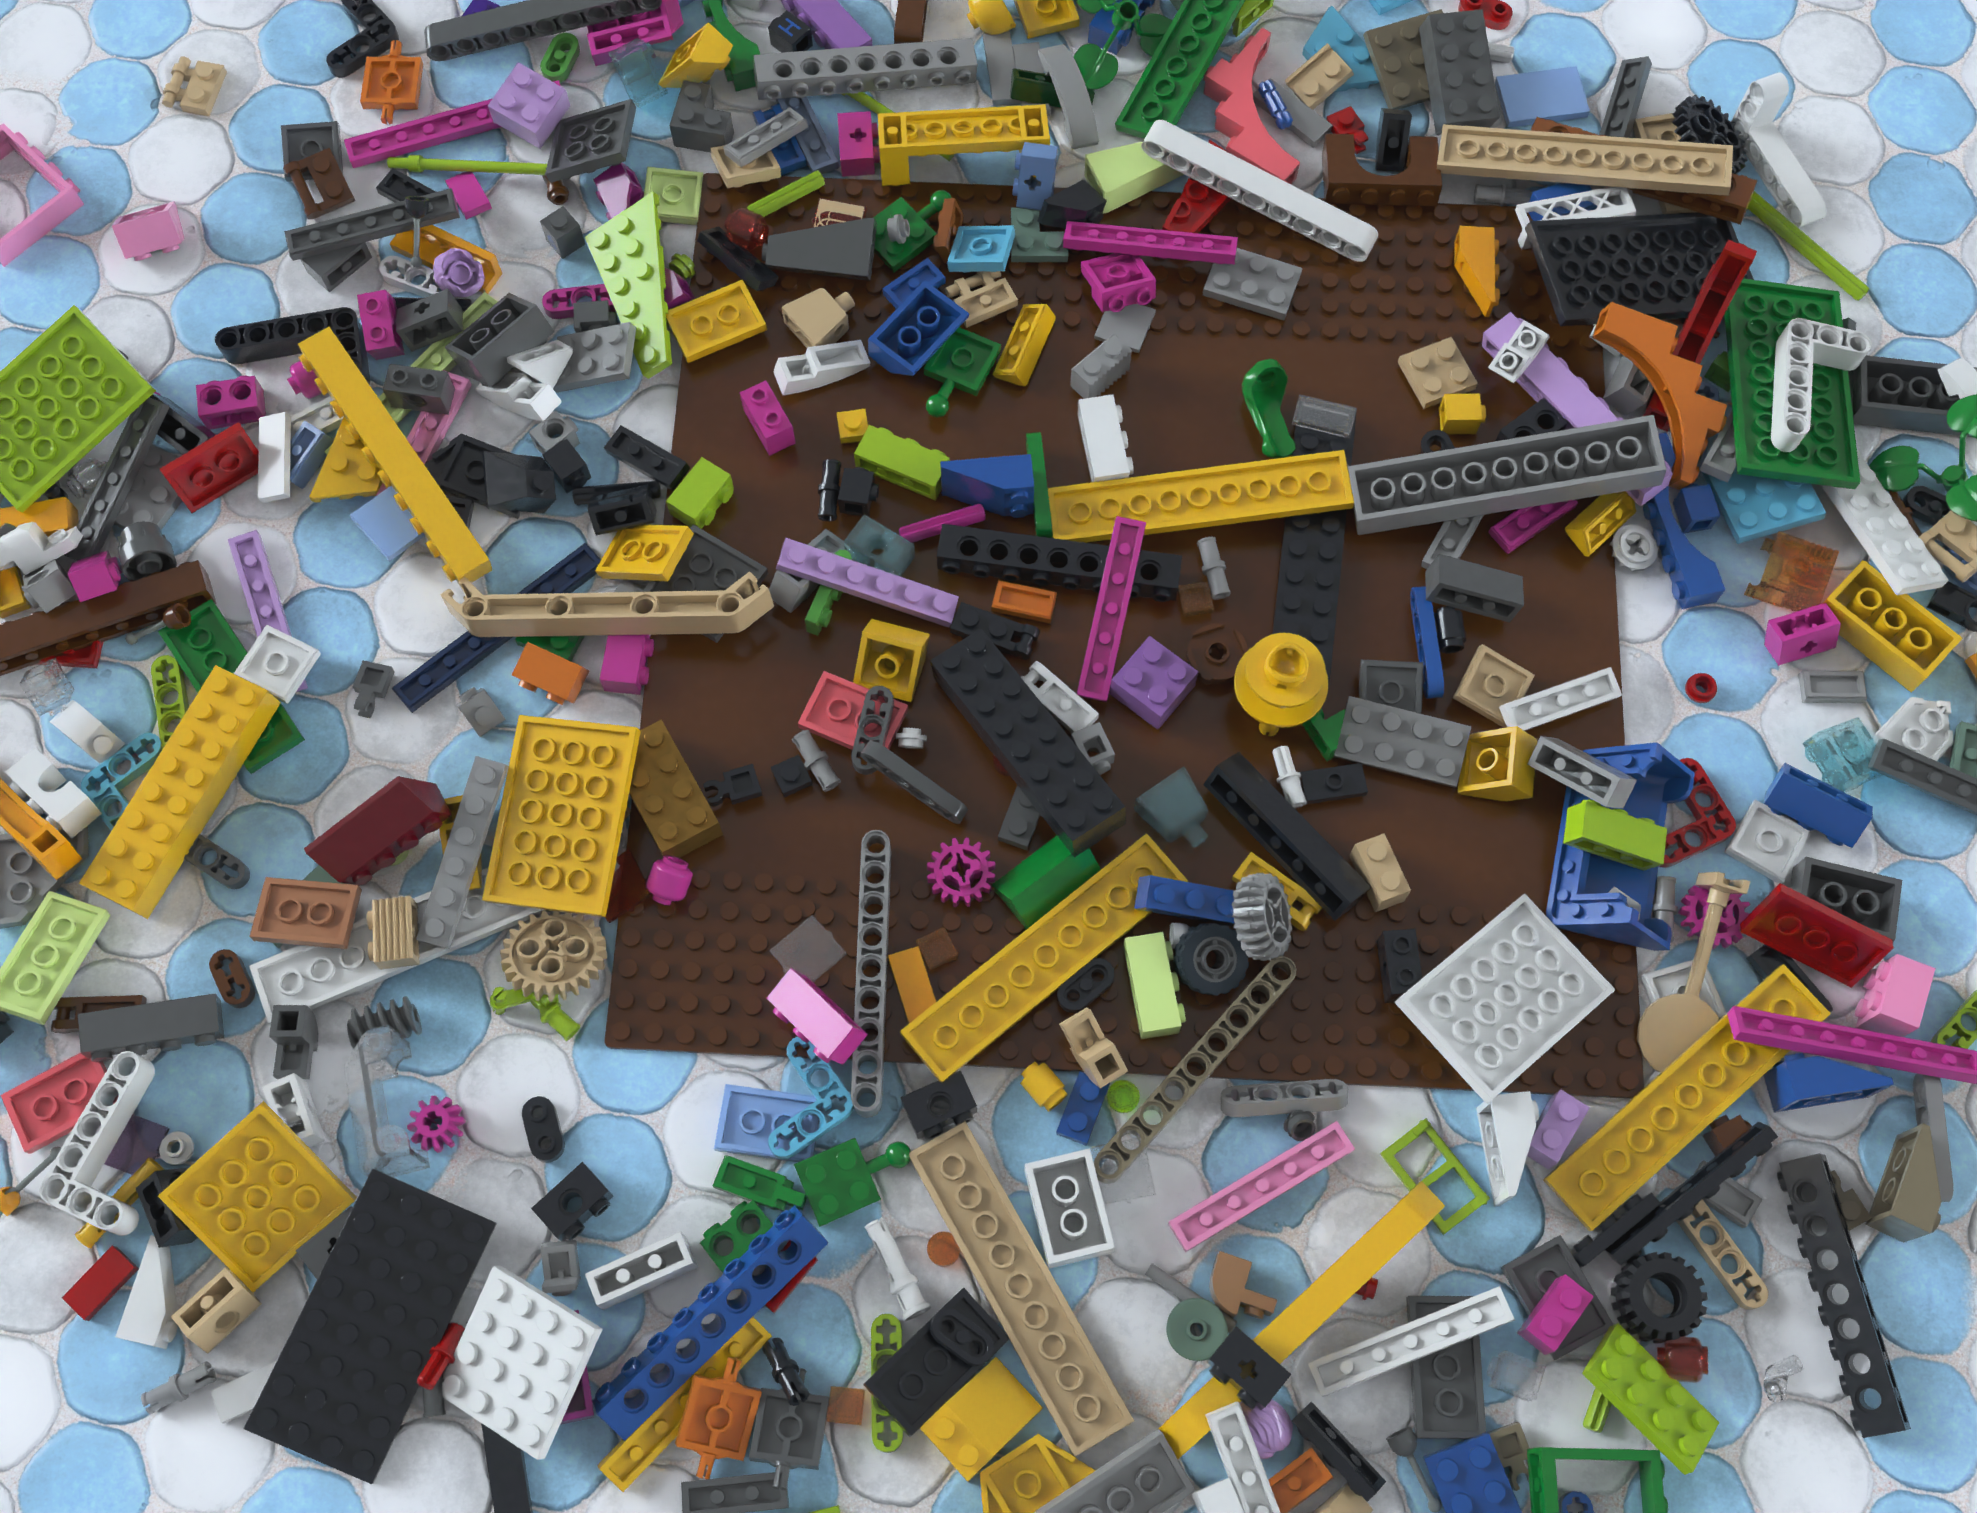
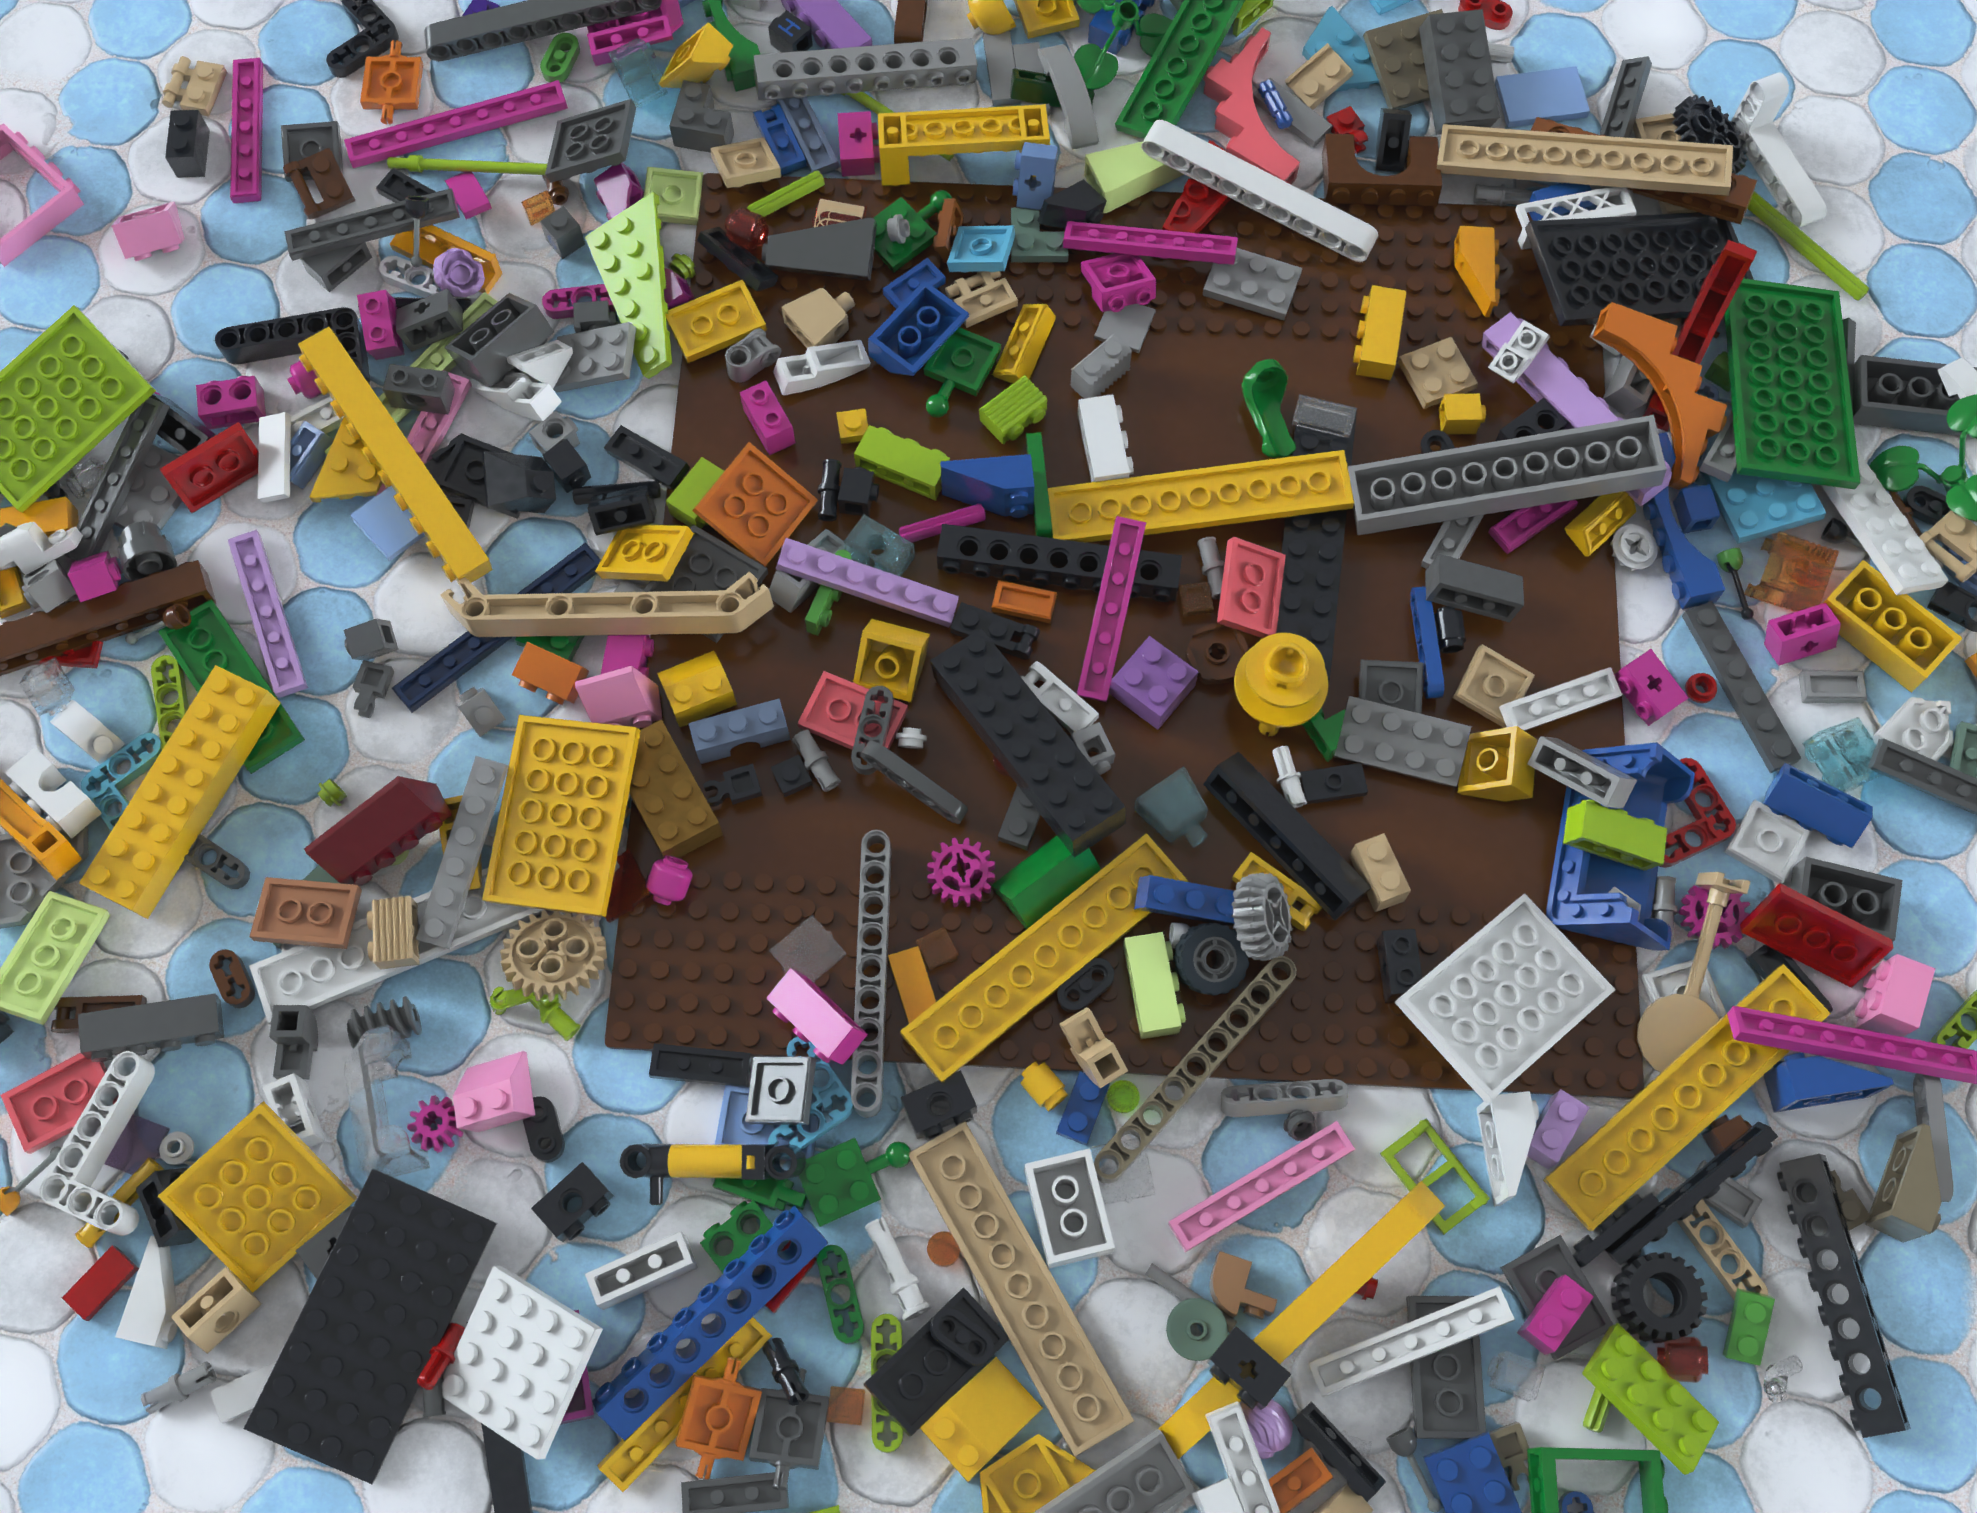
white tile [234,625,321,704] -> none
lavender brick [488,62,570,149] -> none
light grey bracket [541,1240,581,1296] -> none
light grey tile [723,107,808,168] -> none
white beam [1771,318,1872,452] -> none
none -> black brick [165,110,210,178]
none -> dark pink tile [230,58,263,203]
none -> lime plate [317,778,347,807]
none -> dark grey brick [344,619,399,661]
none -> bright pink slope [453,1051,535,1132]
none -> clear orange tile [521,191,555,226]
none -> bright pink slope [575,666,662,728]
none -> piece [620,1143,806,1205]
none -> black plate [649,1043,752,1087]
none -> yellow slope [657,651,737,727]
none -> sand blue arch [688,699,791,764]
none -> orange plate [692,442,818,567]
none -> light grey piece [725,328,781,383]
none -> plate [745,1057,816,1125]
none -> green beam [817,1245,865,1344]
none -> lime brick [979,375,1047,444]
none -> coral plate [1217,537,1286,638]
none -> yellow brick [1353,285,1406,380]
none -> dark pink brick [1614,649,1689,726]
none -> dark grey plate [1682,601,1801,773]
none -> hinge [1716,548,1754,620]
none -> bright green plate [1723,1288,1775,1366]
none -> black hinge [1821,517,1866,551]

